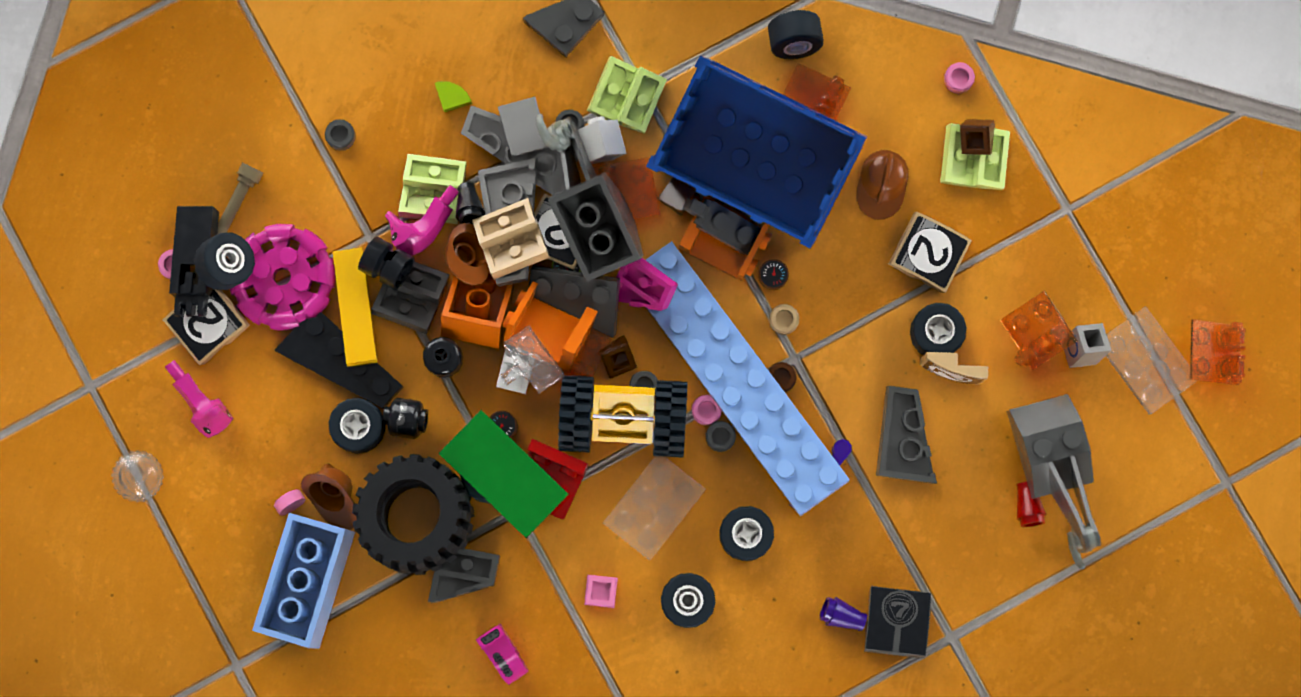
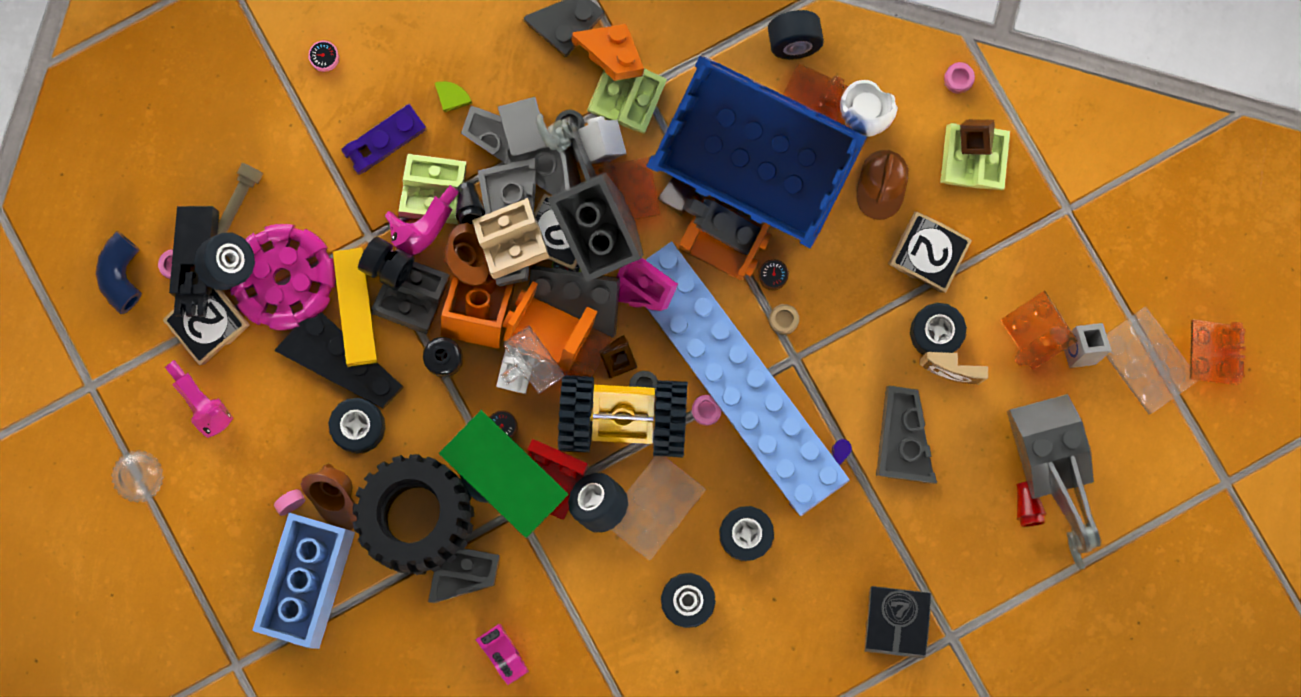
dark grey tile [325,119,356,151] -> none
black head [383,398,428,439] -> none
bright pink tile [584,575,618,608] -> none
dark grey tile [706,421,736,452] -> none
reddish brown tile [768,362,797,392] -> none
dark purple cone [820,597,867,631] -> none
none -> dark blue cylinder [95,231,142,314]
none -> black tile [308,41,339,72]
none -> dark purple plate [341,104,427,175]
none -> black wheel [568,473,628,532]
none -> orange wing [571,24,644,81]
none -> white piece [840,80,898,137]

